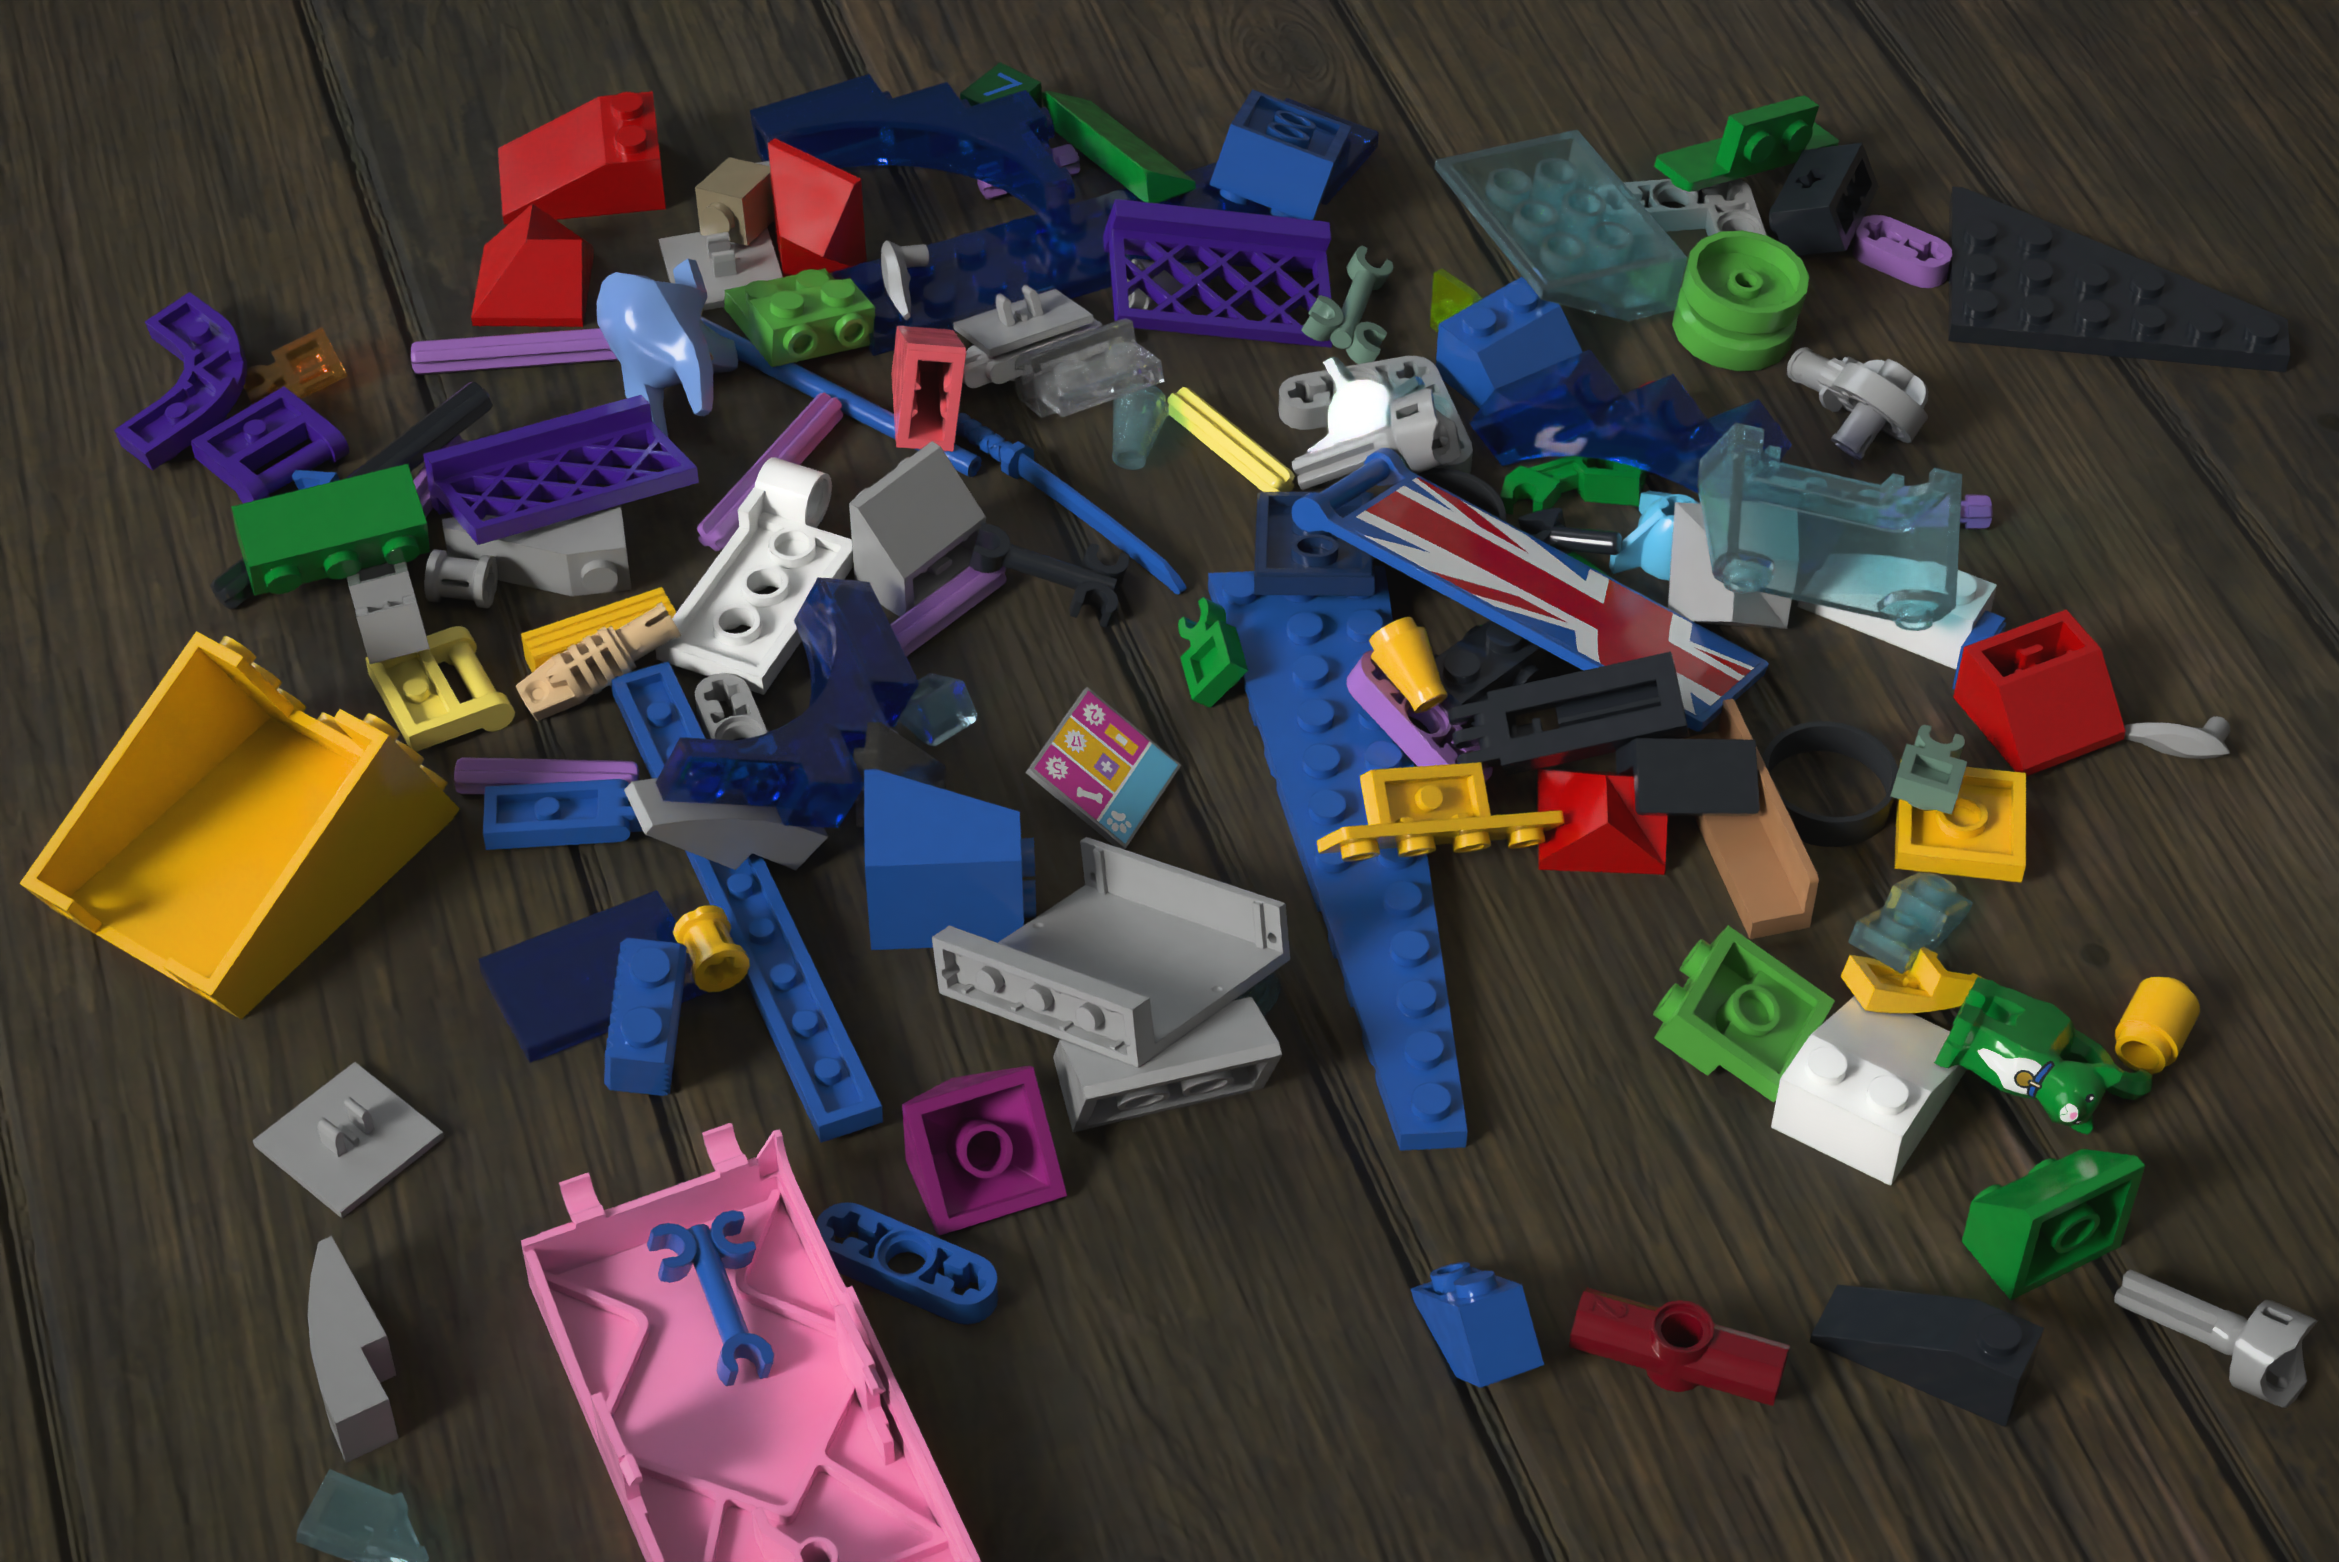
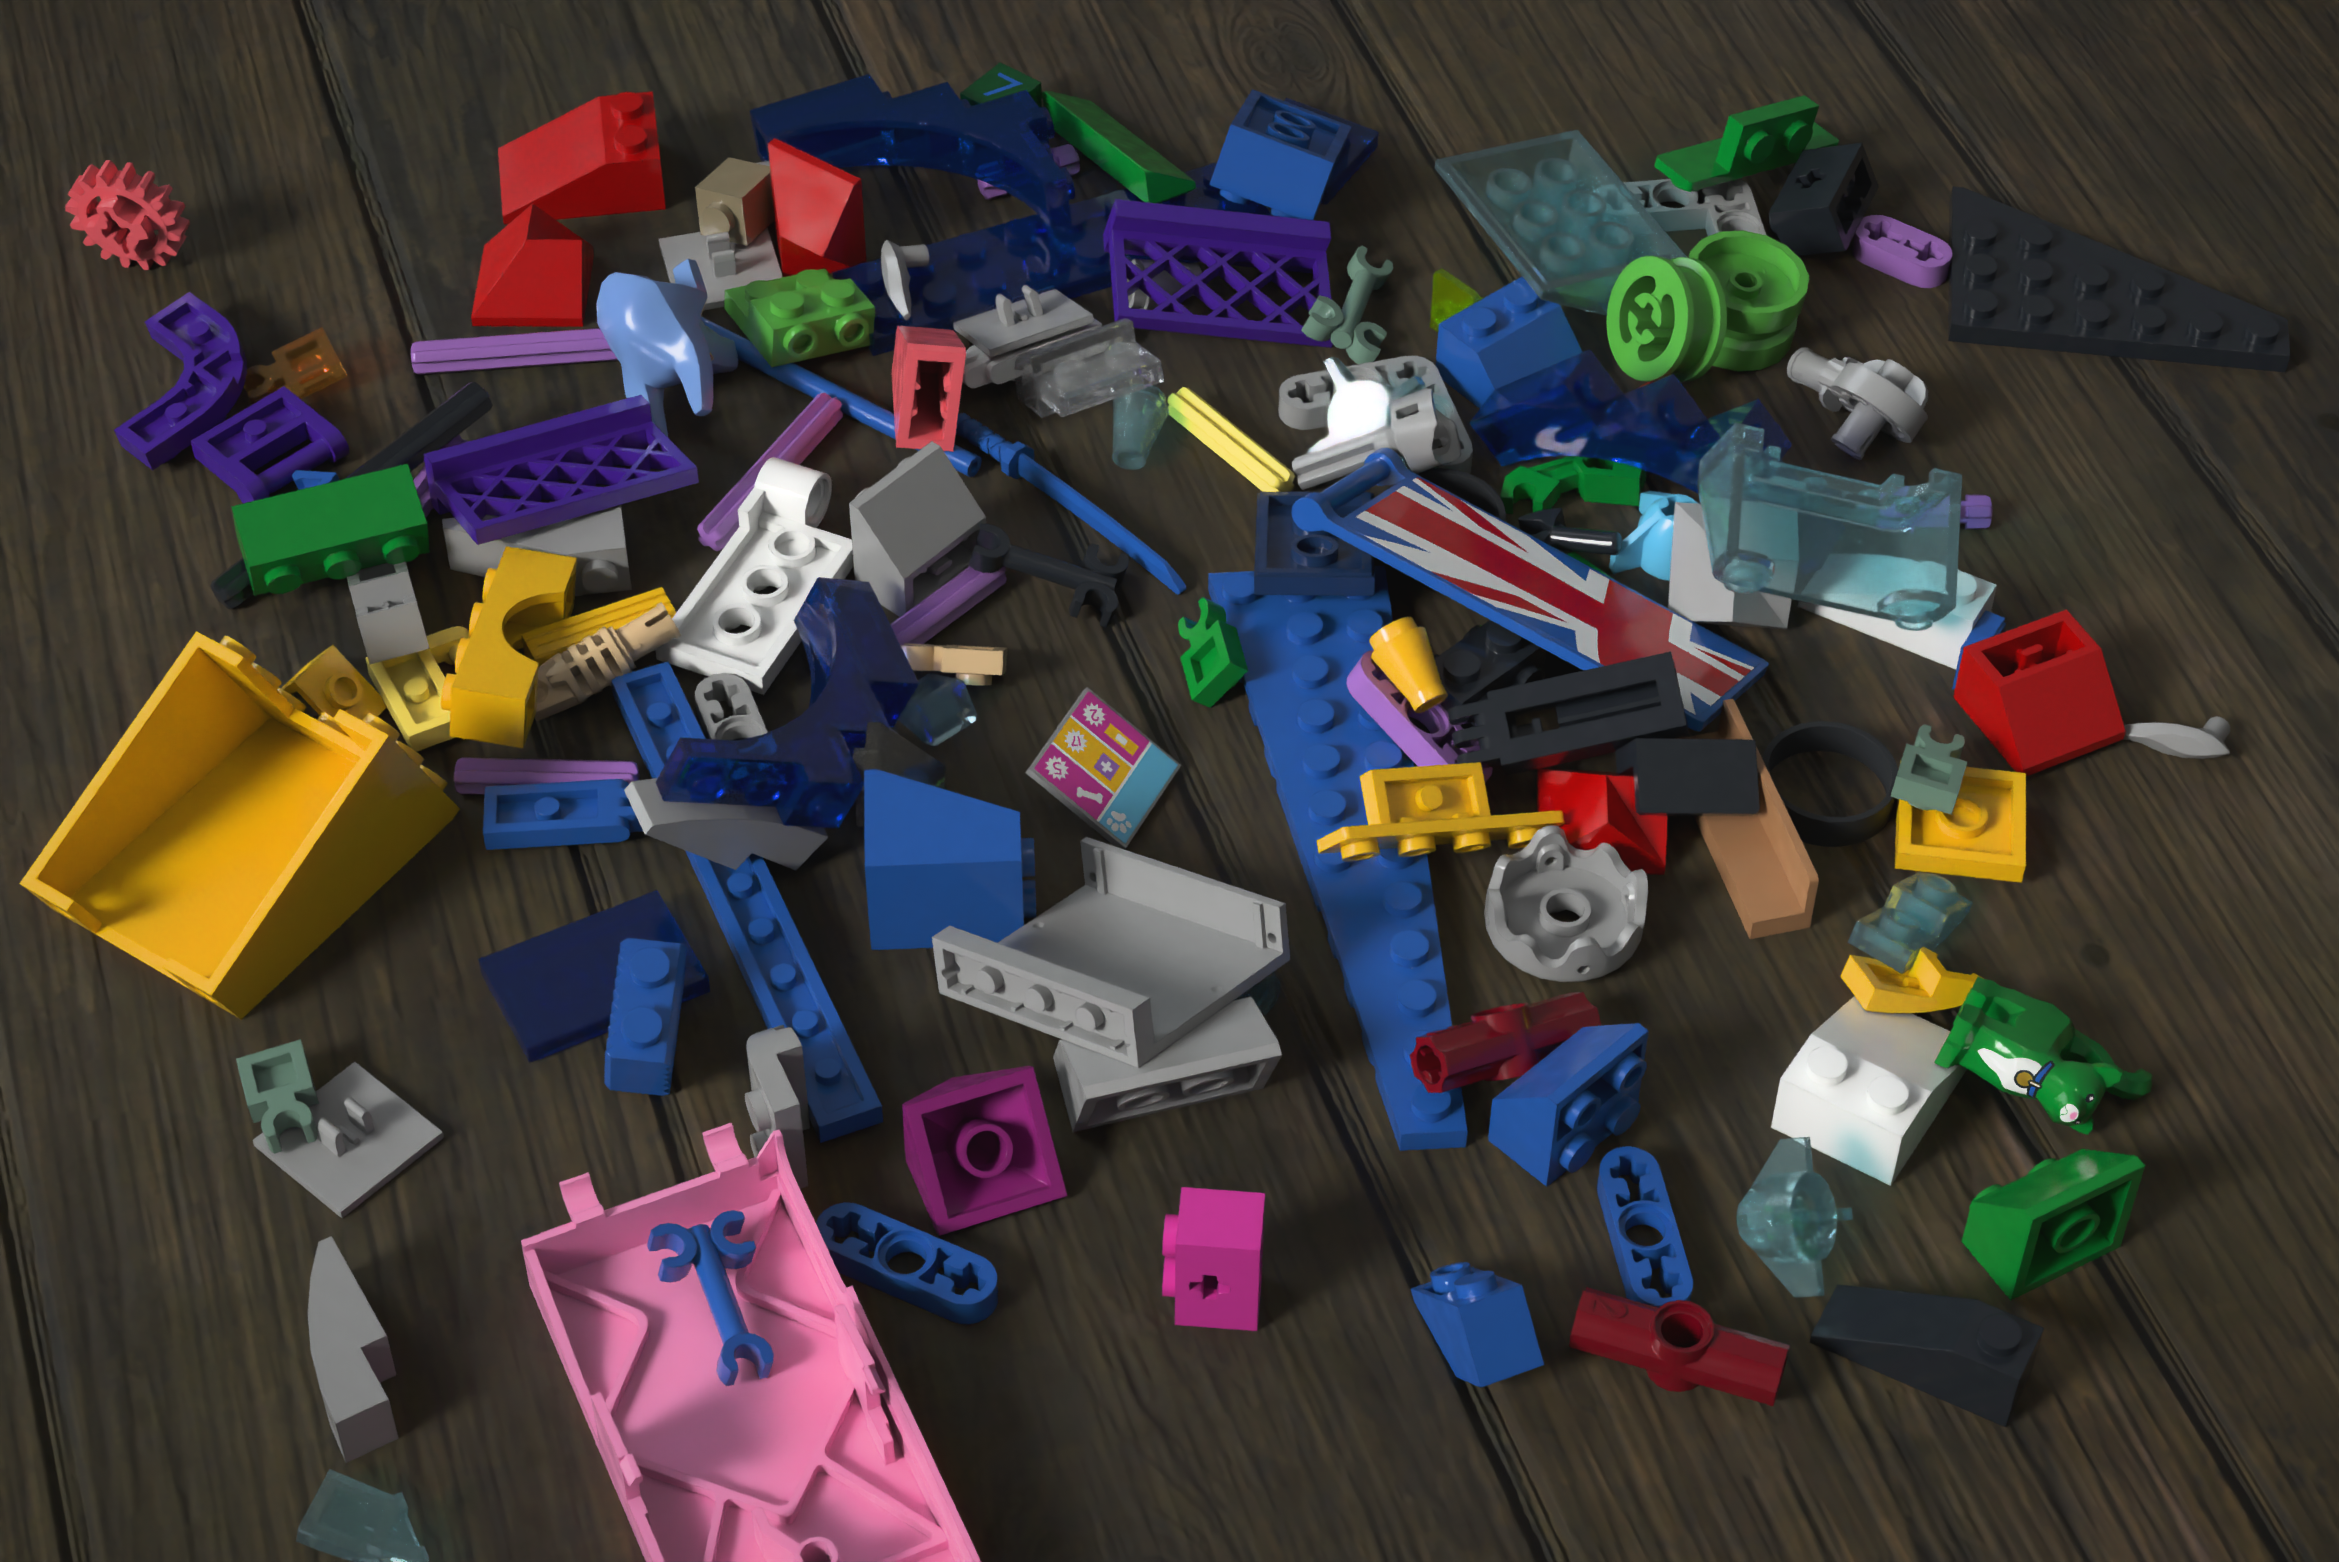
light grey bush [424,549,498,608] -> none
yellow bush [673,905,750,992] -> none
bright green plate [1653,925,1835,1103] -> none
light grey piece [2114,1269,2318,1408] -> none
yellow brick [2115,977,2200,1074] -> none
none -> coral gear [65,160,190,270]
none -> sand green plate [236,1039,319,1154]
none -> yellow bracket [281,645,387,739]
none -> yellow arch [441,546,577,748]
none -> light grey slope [745,1025,810,1189]
none -> tan plate [900,643,1007,686]
none -> dark pink brick [1162,1187,1265,1331]
none -> dark red piece [1410,992,1601,1093]
none -> light grey plate [1484,825,1648,982]
none -> blue slope [1488,1023,1649,1187]
none -> blue beam [1597,1146,1693,1308]
none -> bright green wheel [1606,256,1727,382]
none -> clear light blue piece [1737,1137,1853,1297]

